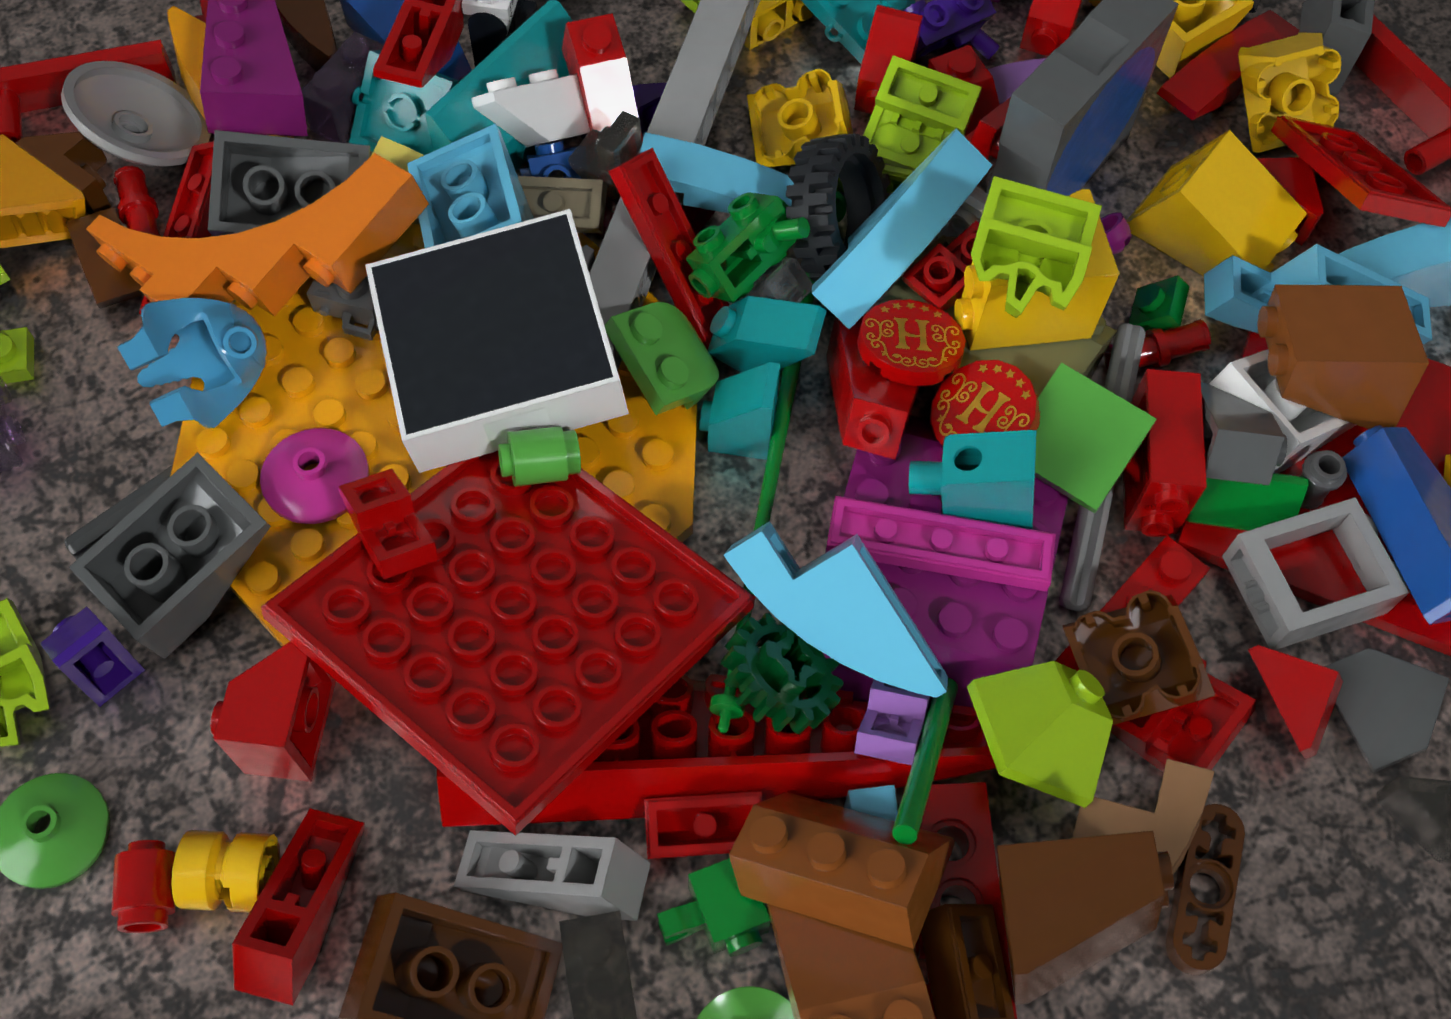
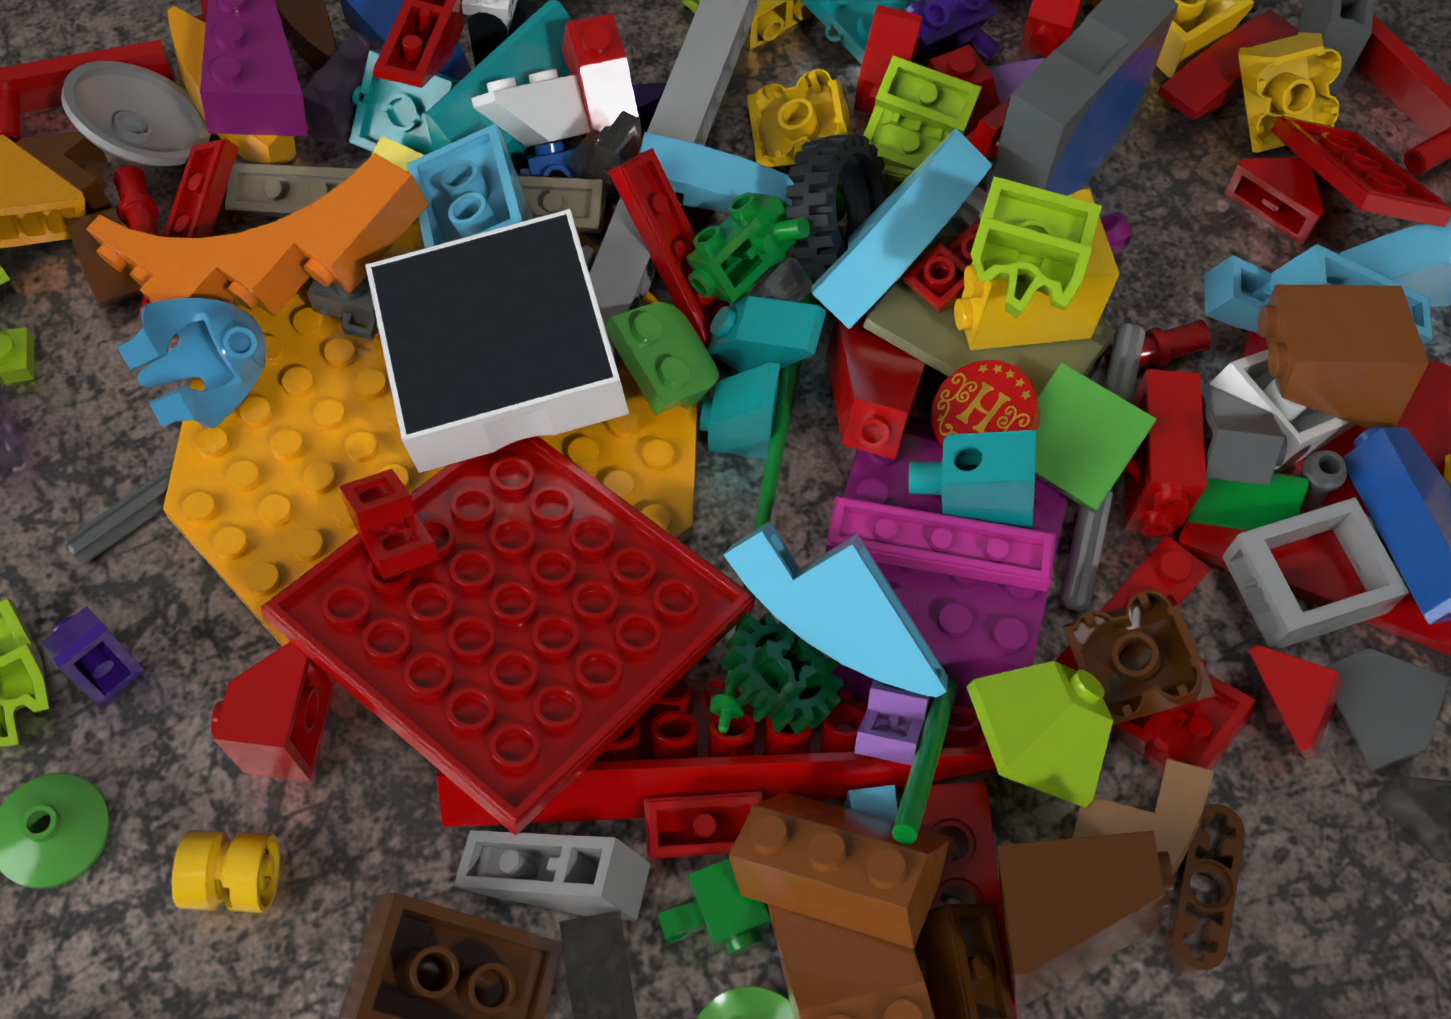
dark grey slope [69,452,271,659] -> none
red brick [111,840,176,933] -> none
dark grey slope [208,130,370,236] -> none
red slope [232,808,365,1006] -> none
dark pink dish [260,428,369,524] -> none
bright green brick [498,426,581,487] -> none
red tile [857,299,966,386] -> none
yellow slope [1126,130,1307,277] -> none
green plate [1129,275,1190,332] -> none

